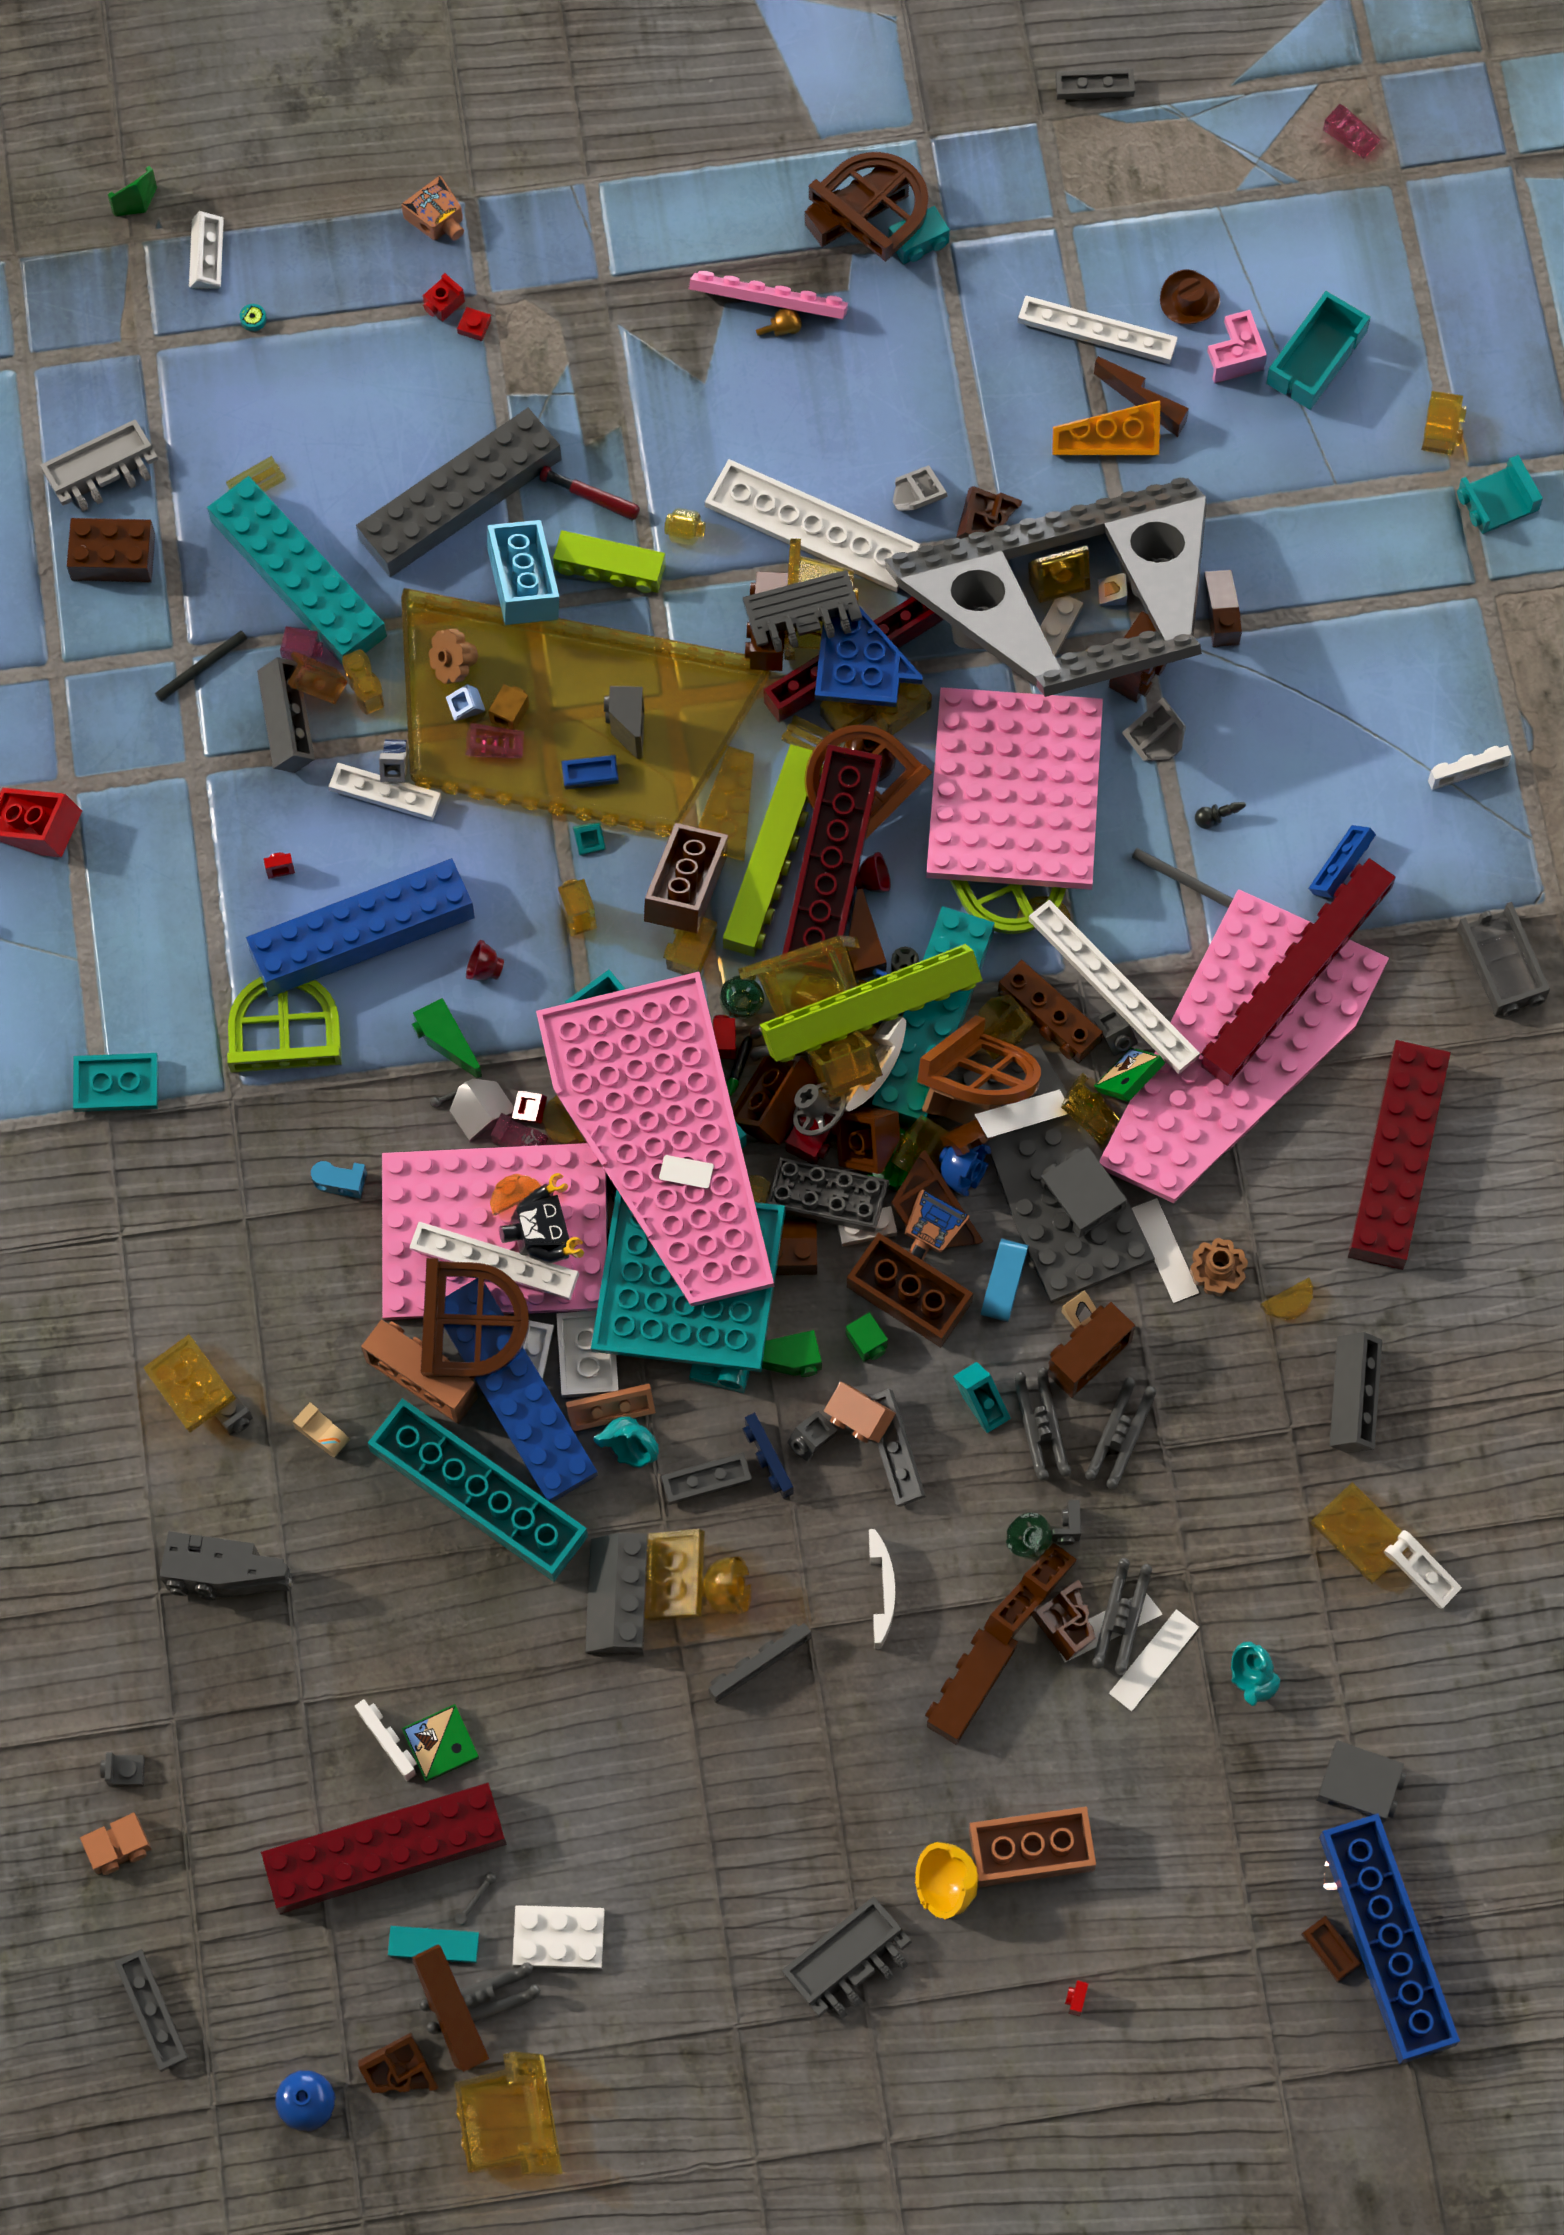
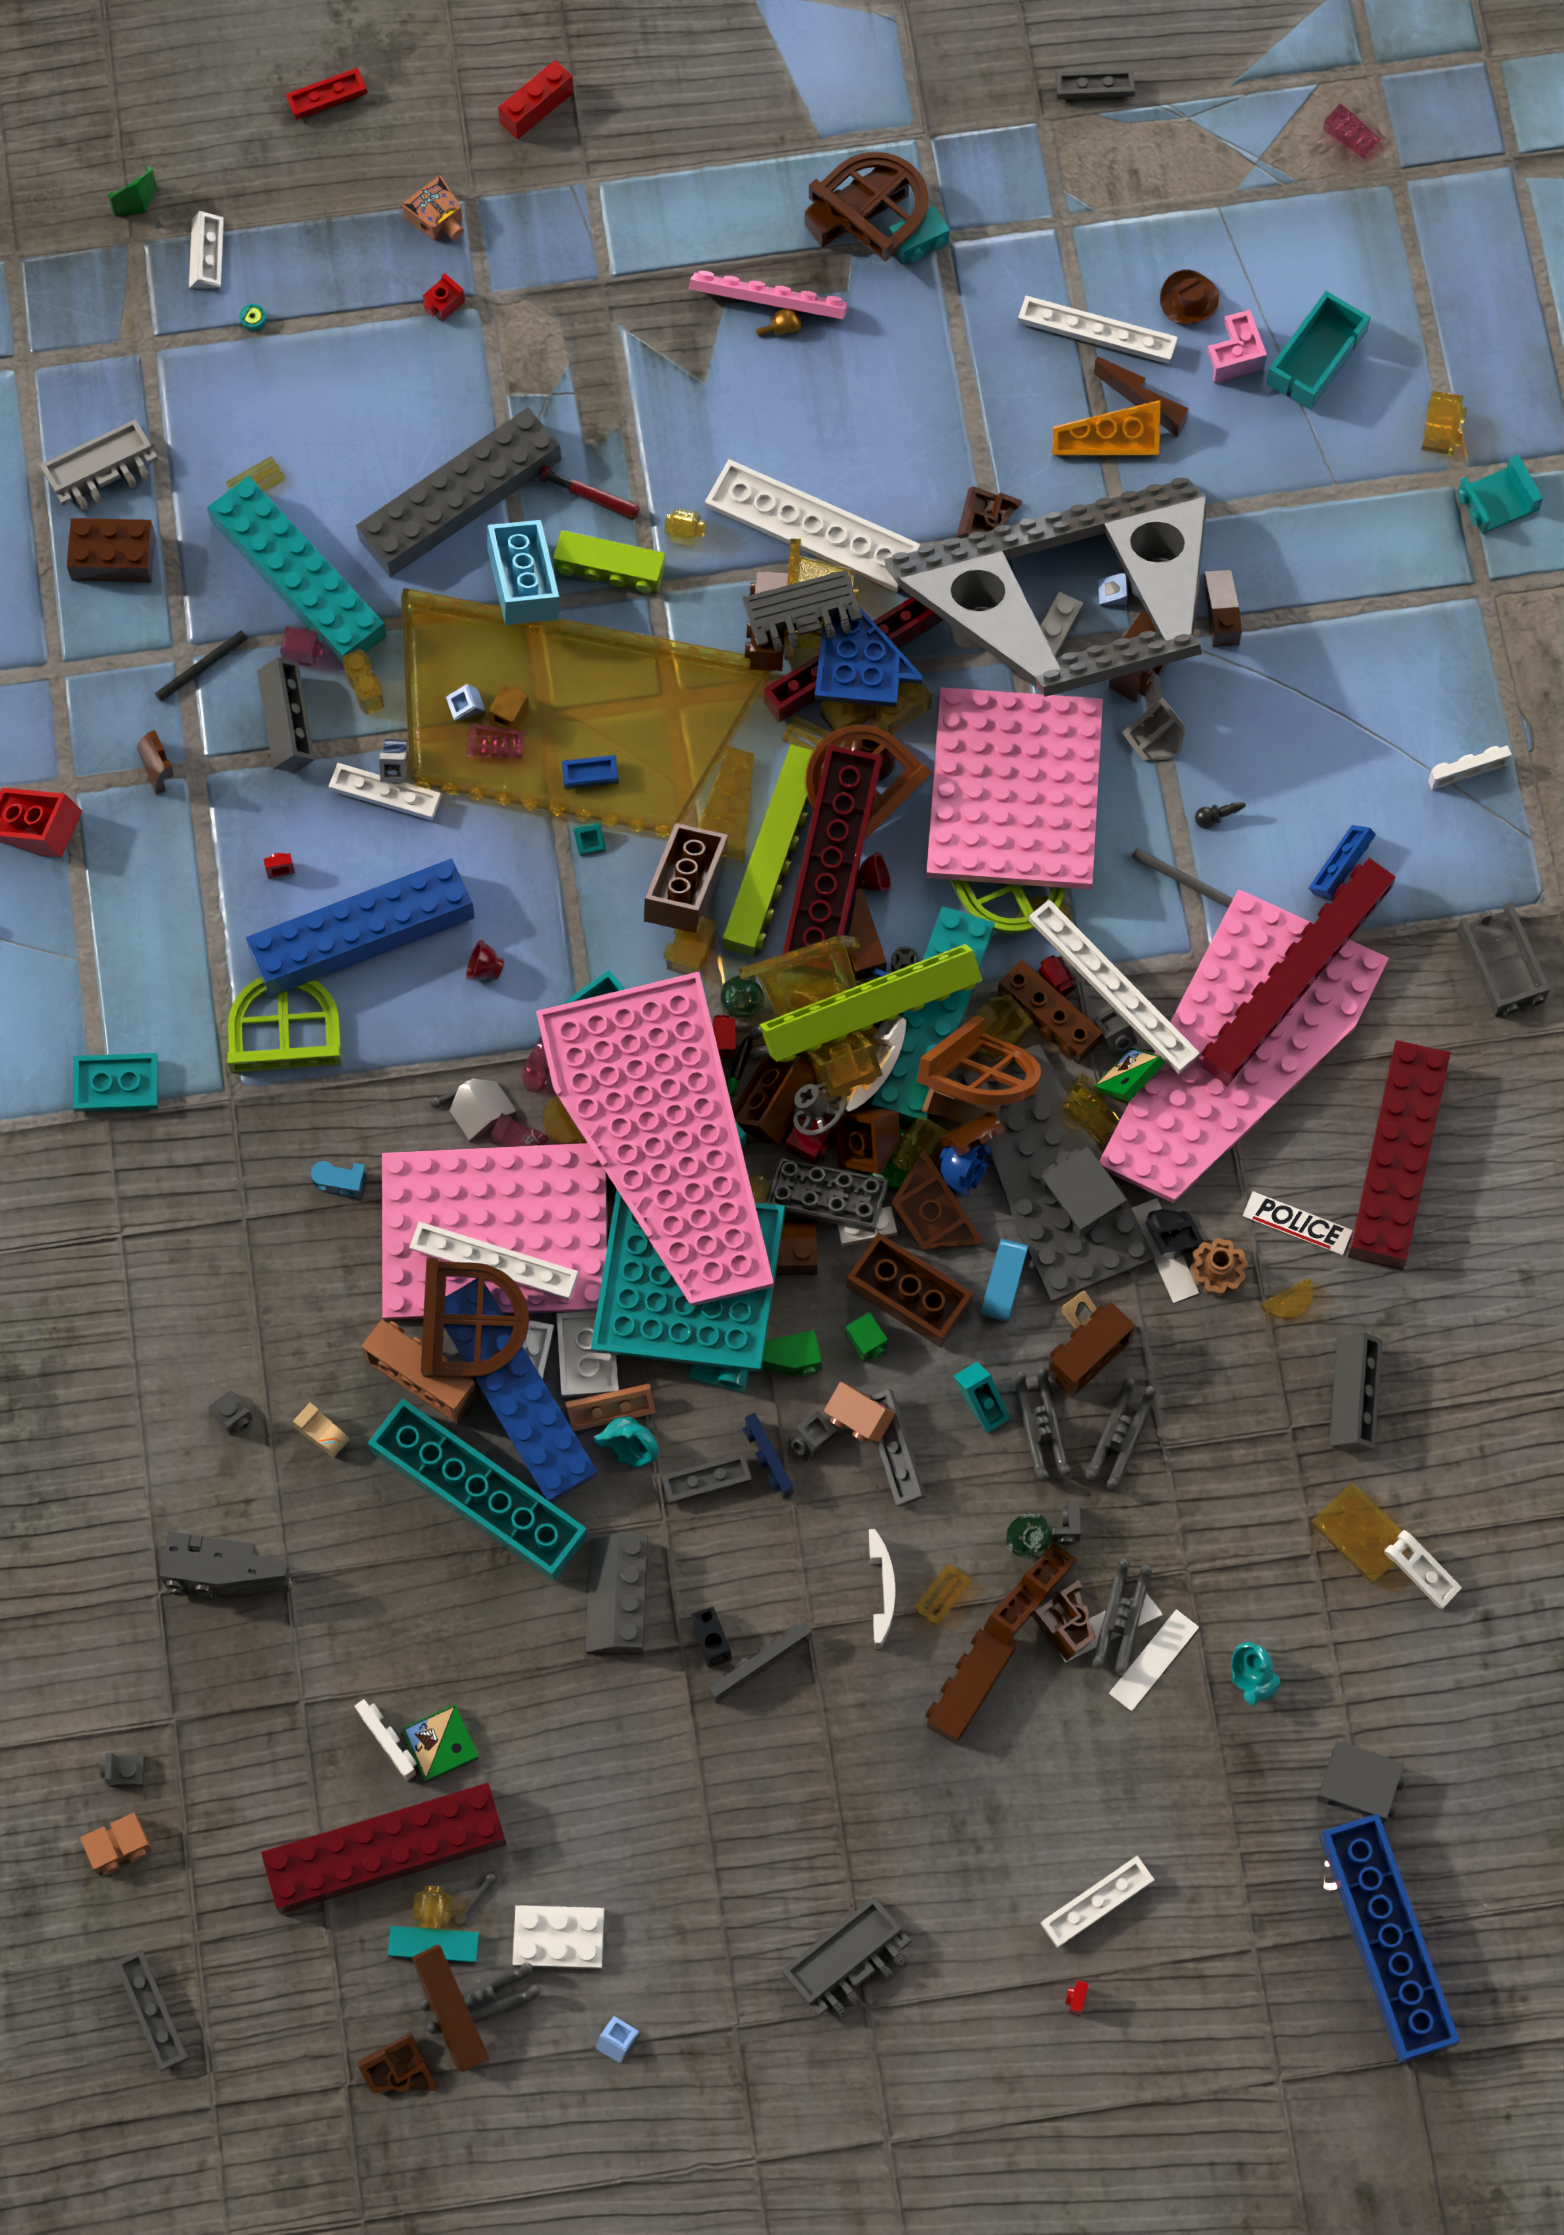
clear yellow plate [143,1334,236,1433] -> none
blue cylinder [275,2070,336,2131] -> none
clear orange panel [288,651,348,704] -> none
green slope [411,998,482,1078] -> none
medium nougat plant [429,629,478,684] -> none
clear yellow windscreen [454,2052,562,2176] -> none
red plate [457,307,492,341] -> none
clear yellow tile [490,1174,541,1216] -> none
torso [499,1173,584,1264] -> none
plate [512,1091,547,1124] -> none
clear yellow brick [558,879,597,936] -> none
dark grey slope [604,686,645,759] -> none
clear yellow plate [645,1529,705,1621] -> none
white sticker [659,1155,714,1188] -> none
clear yellow cylinder [700,1556,752,1614] -> none
light grey slope [893,465,948,511] -> none
torso [905,1190,970,1260] -> none
yellow cylinder [915,1842,978,1920] -> none
nougat brick [969,1806,1096,1887] -> none
white sticker [975,1089,1073,1138] -> none
clear yellow slope [1028,546,1091,603] -> none
reddish brown tile [1301,1916,1362,1983] -> none
none -> reddish brown slope [137,730,174,795]
none -> red plate [285,68,368,120]
none -> clear yellow head [412,1885,452,1929]
none -> red brick [498,60,574,140]
none -> clear pink leg [521,1036,549,1092]
none -> light blue slope [595,2016,639,2063]
none -> black leg [691,1607,732,1668]
none -> clear yellow tile [914,1563,972,1627]
none -> dark red brick [1038,955,1077,997]
none -> white plate [1040,1856,1154,1948]
none -> black slope [1145,1209,1204,1260]
none -> sticker [1243,1192,1353,1255]

